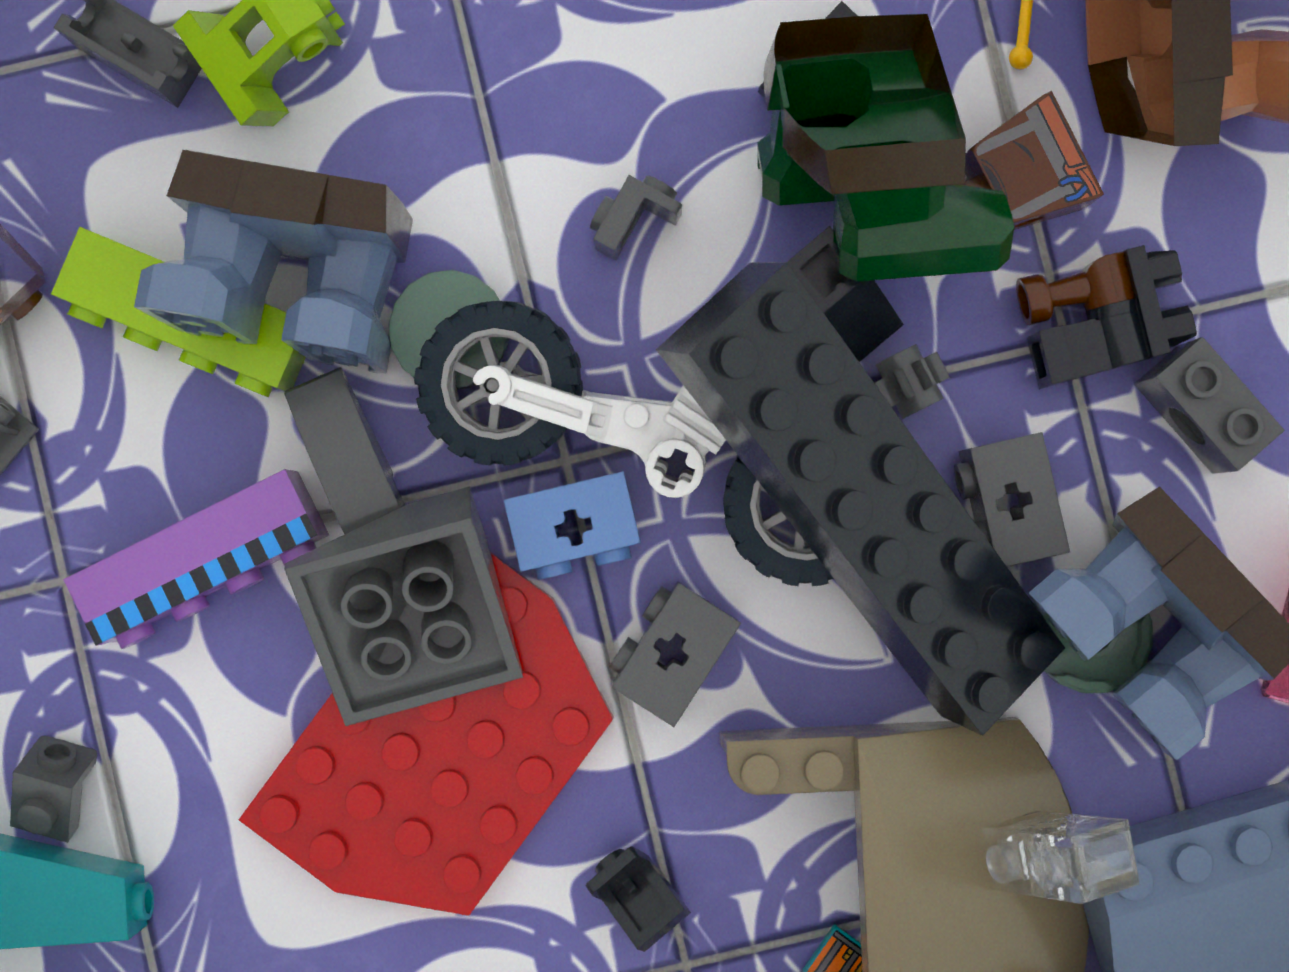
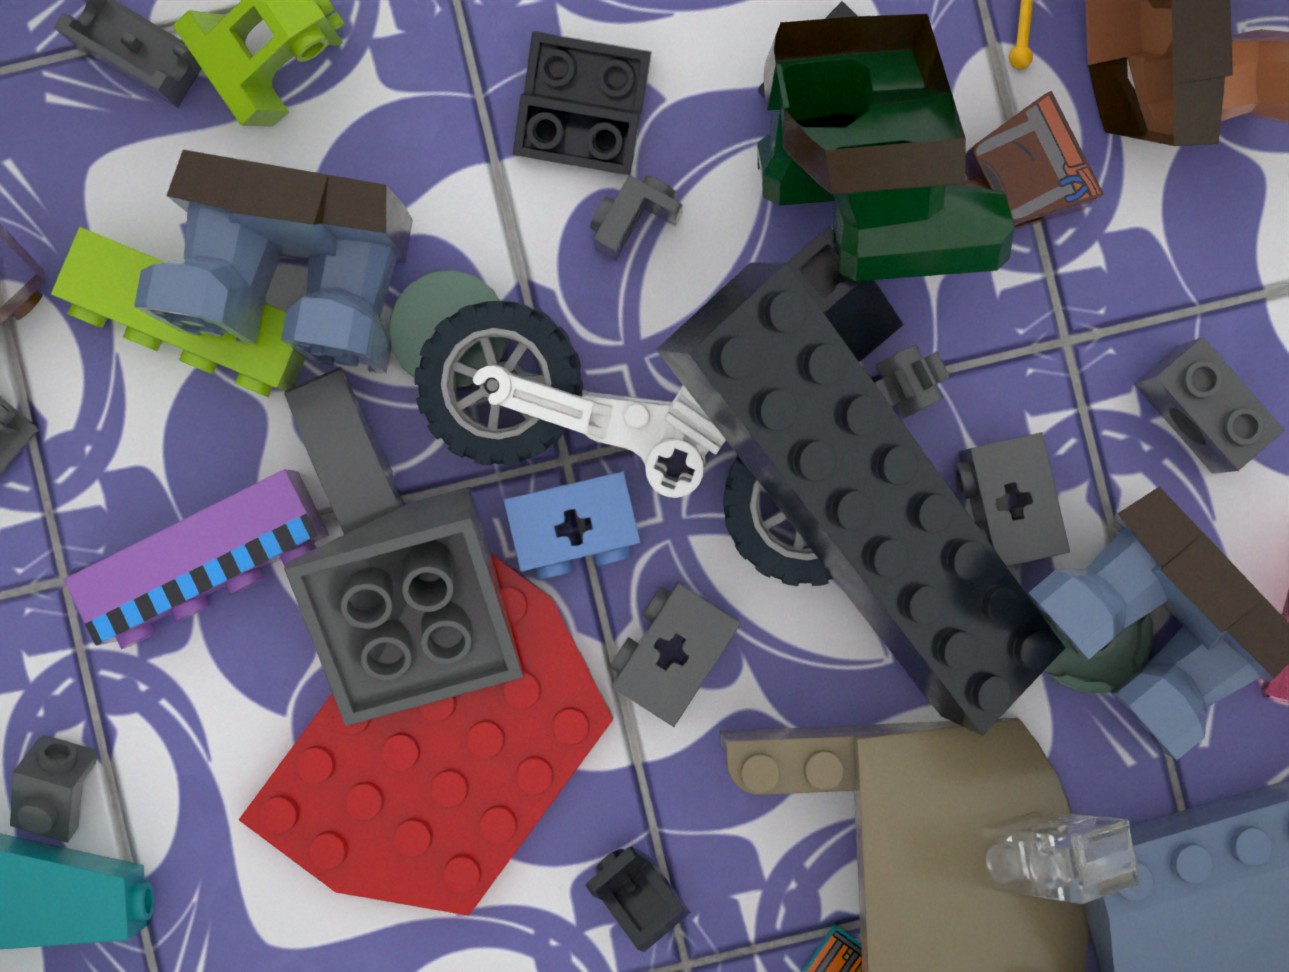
black hips [1016,245,1197,390] -> none
none -> black slope [513,31,652,175]

